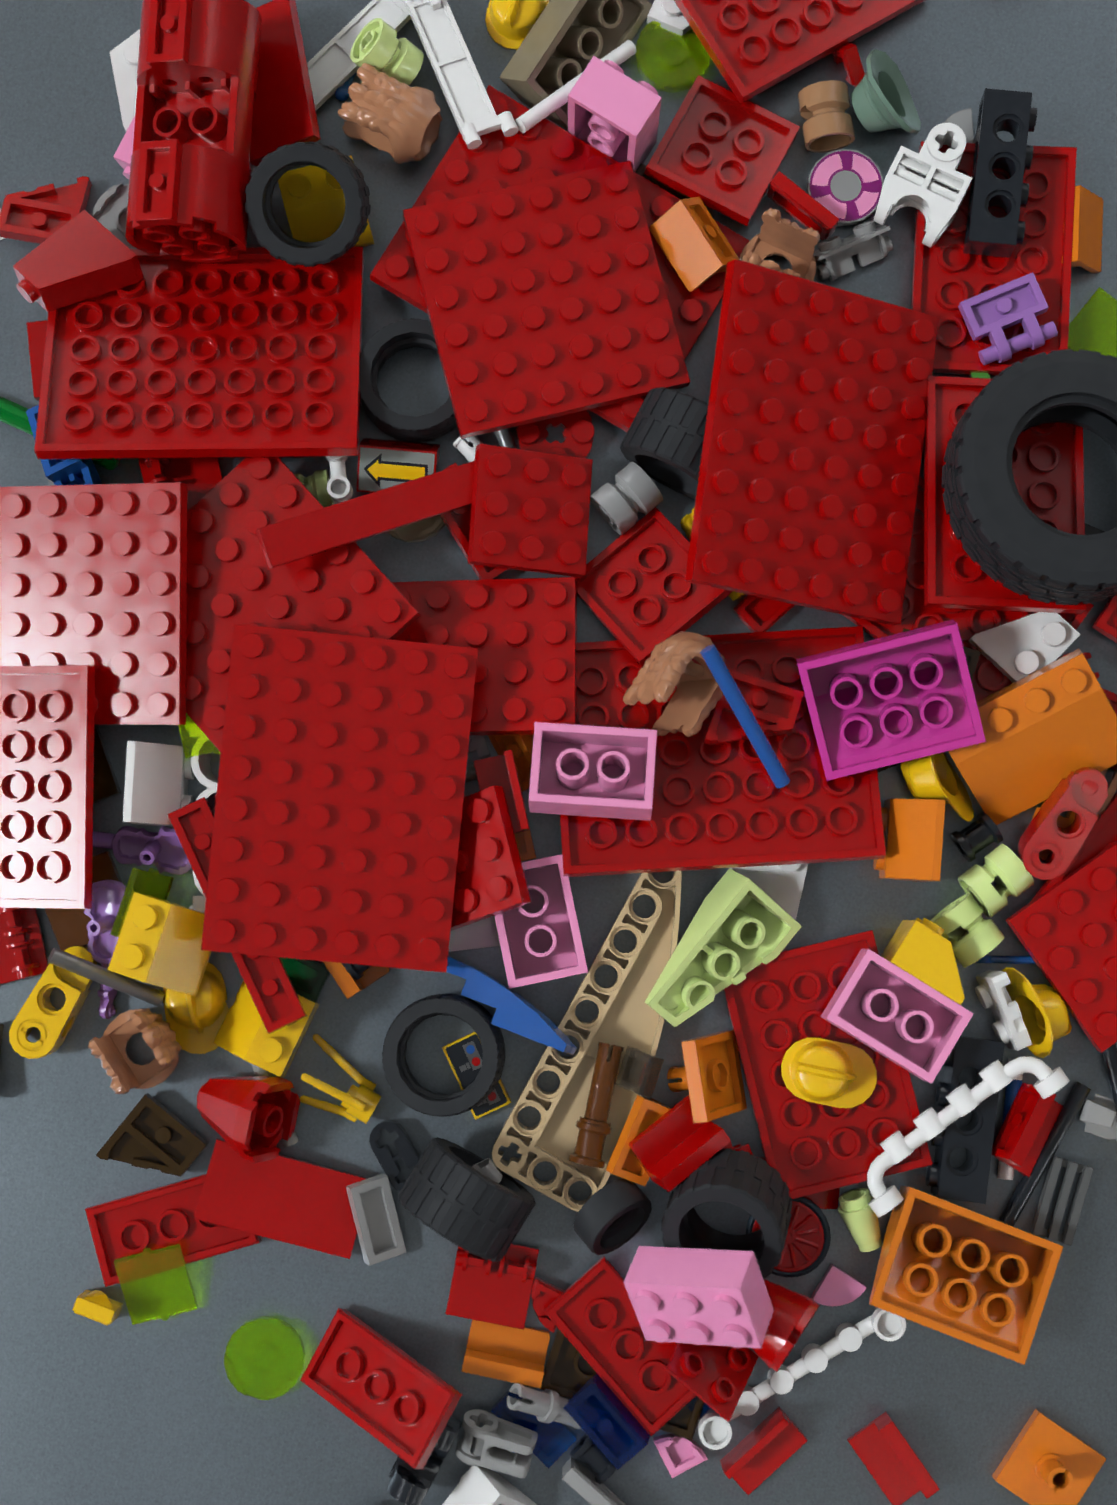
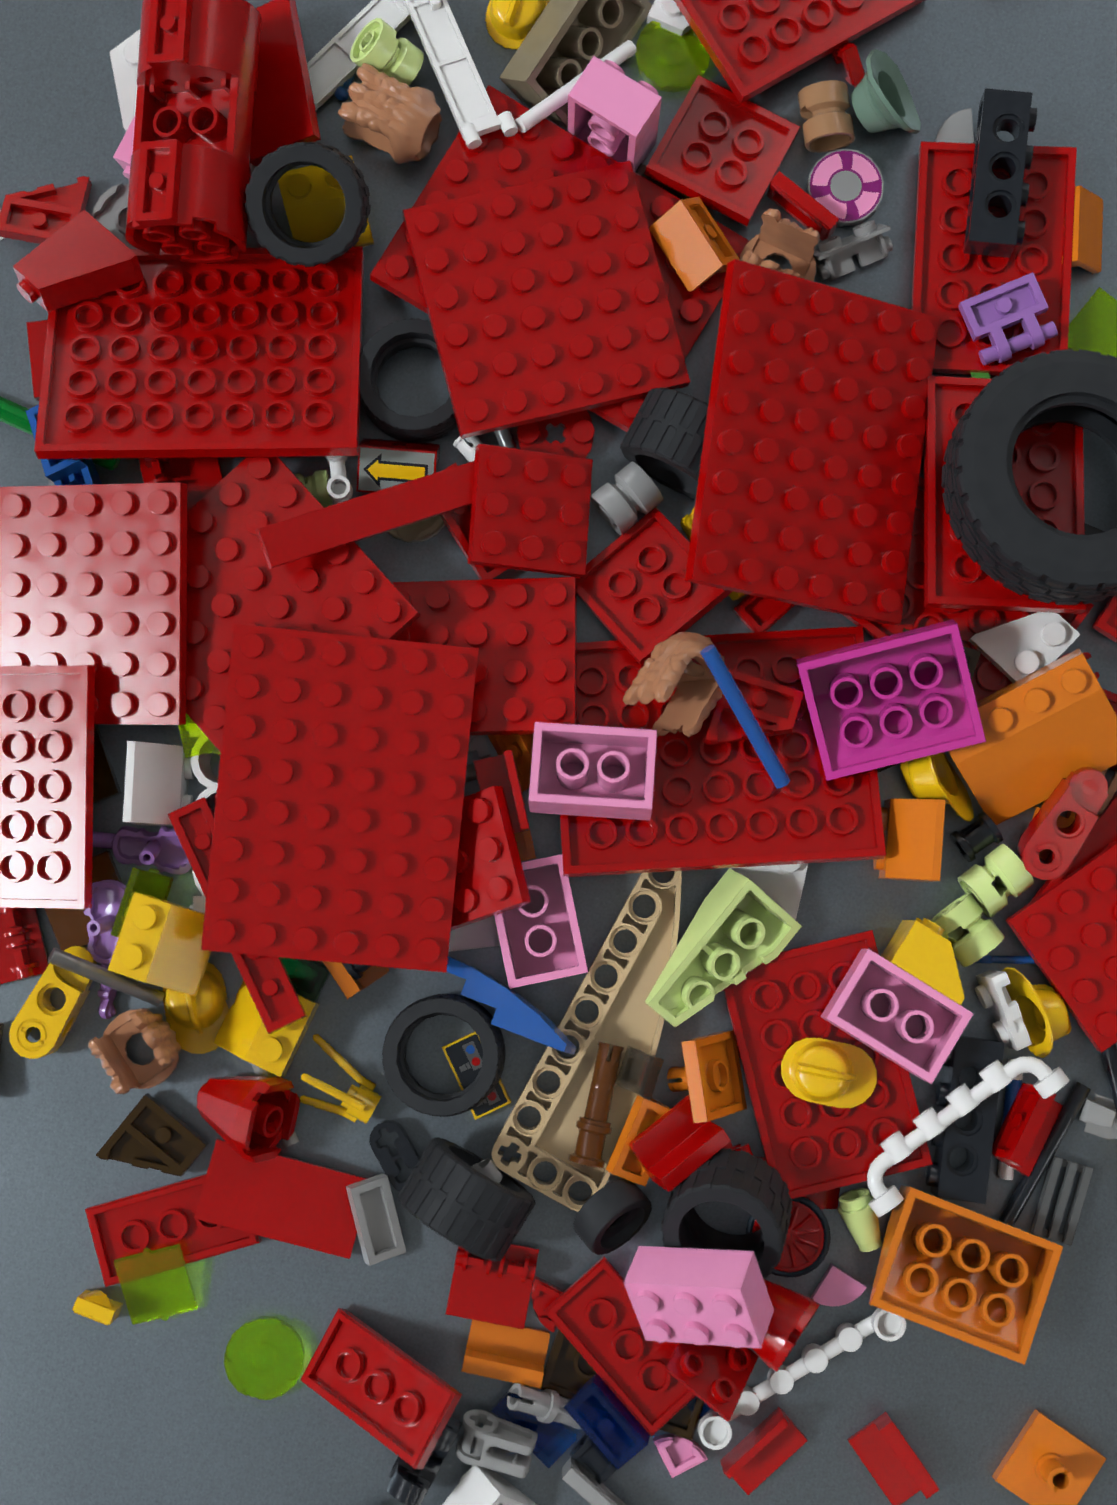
white piece [873,123,972,248] -> none

